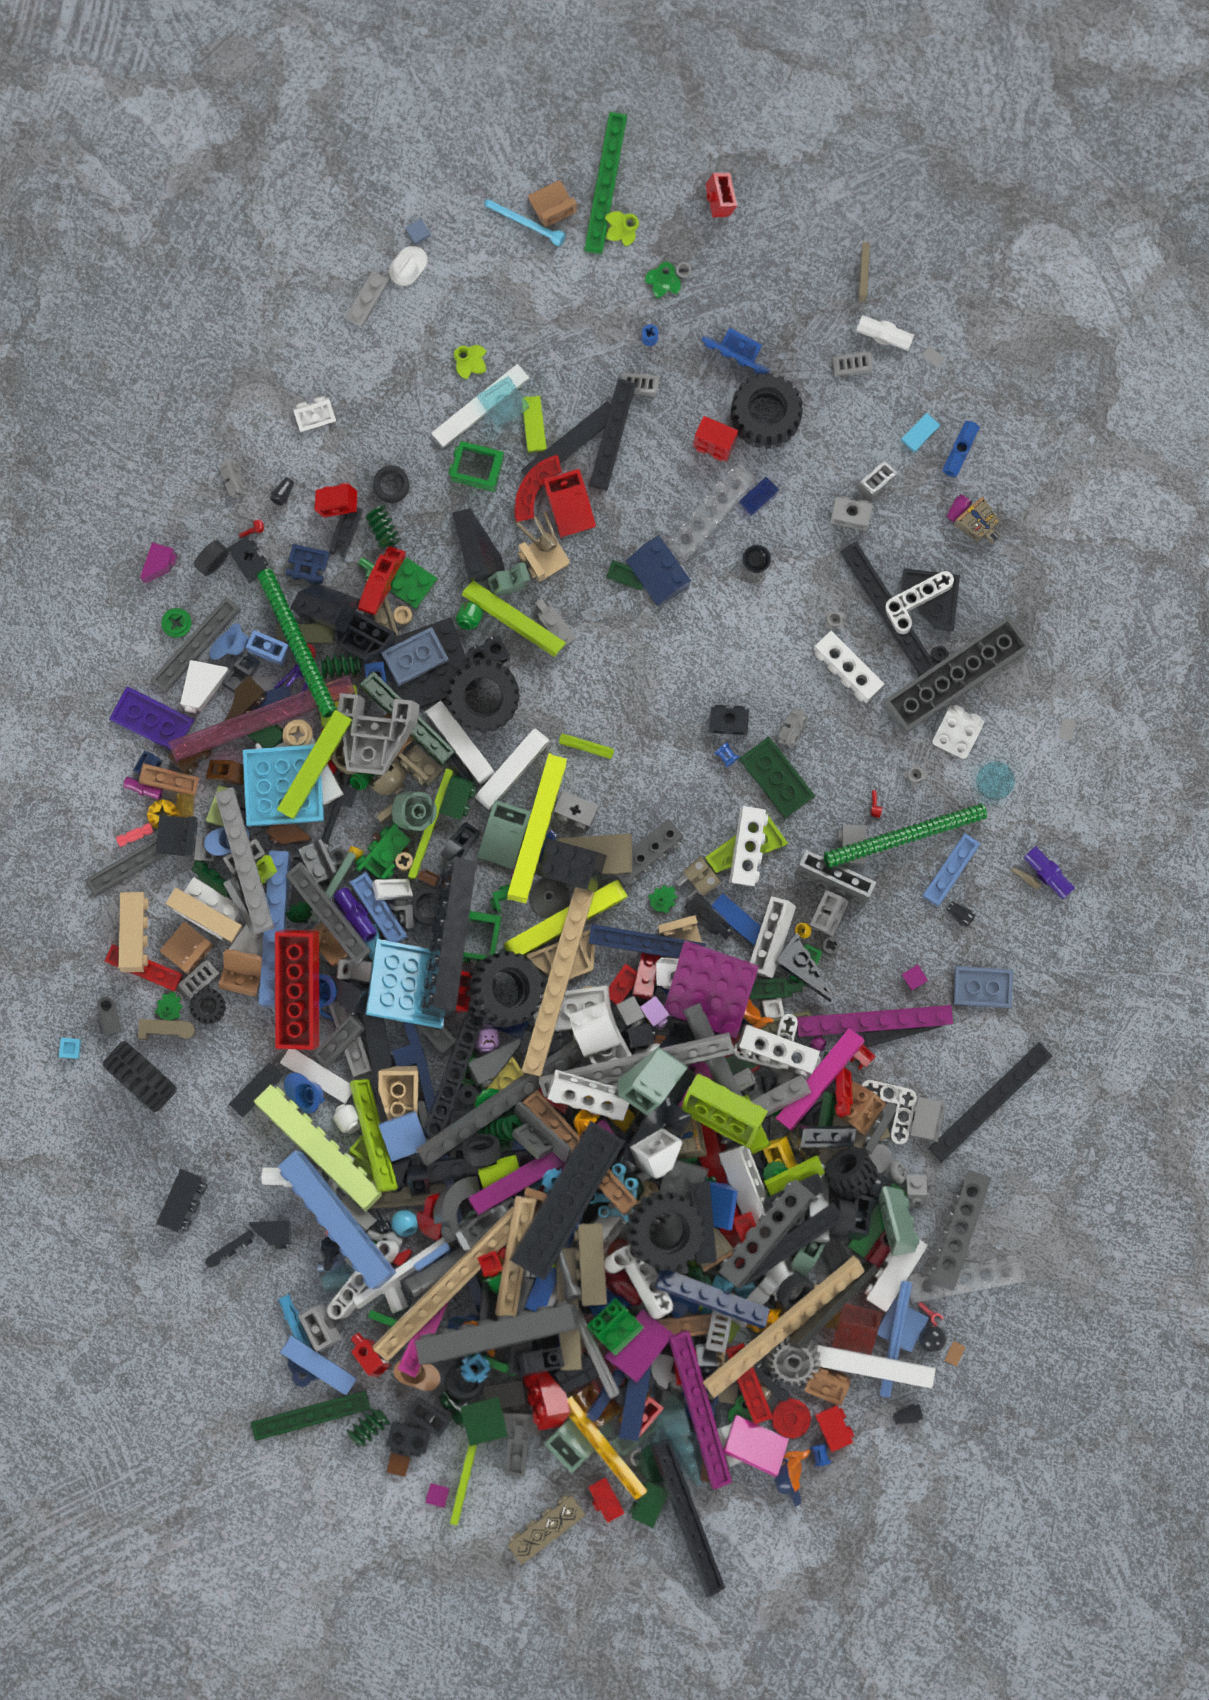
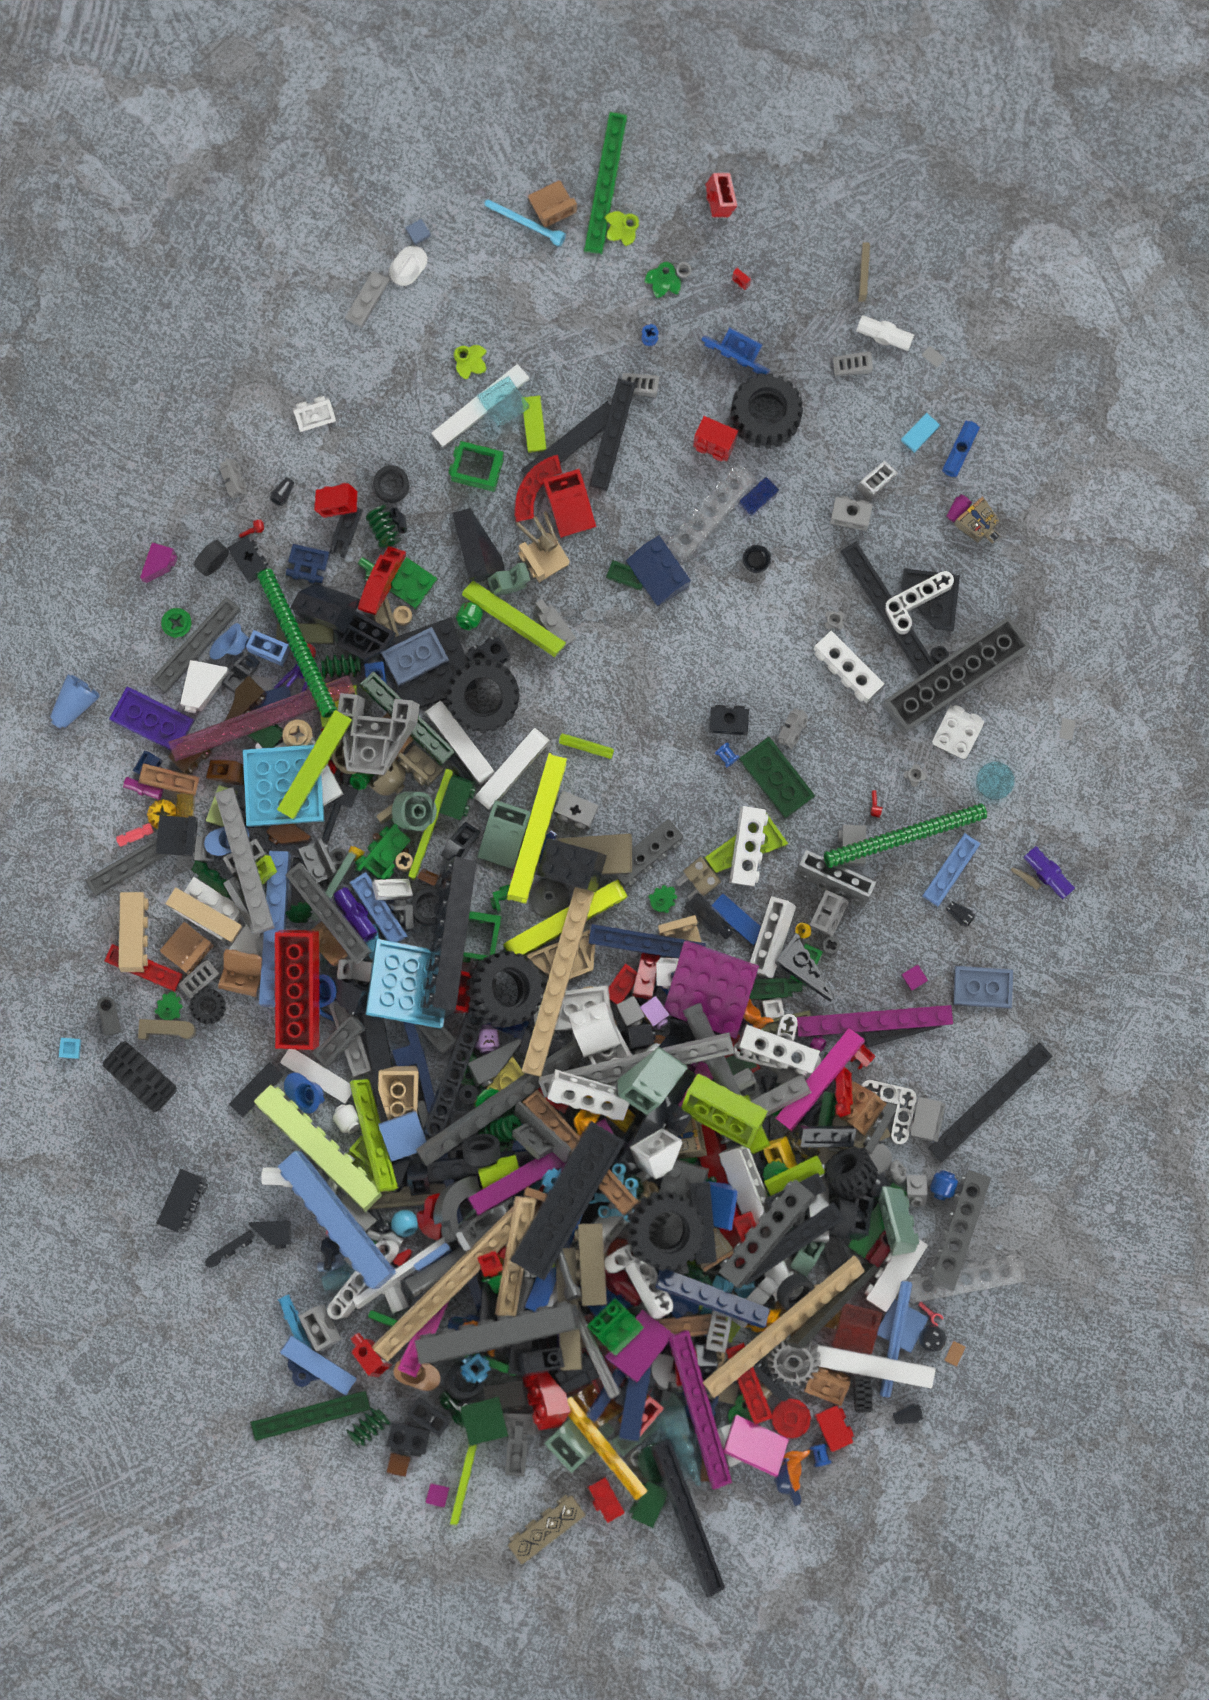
none -> medium blue cone [50,674,100,729]
none -> black arm [389,507,407,534]
none -> red tile [732,268,751,290]
none -> black tyre [853,1376,873,1413]
none -> blue head [930,1170,958,1201]

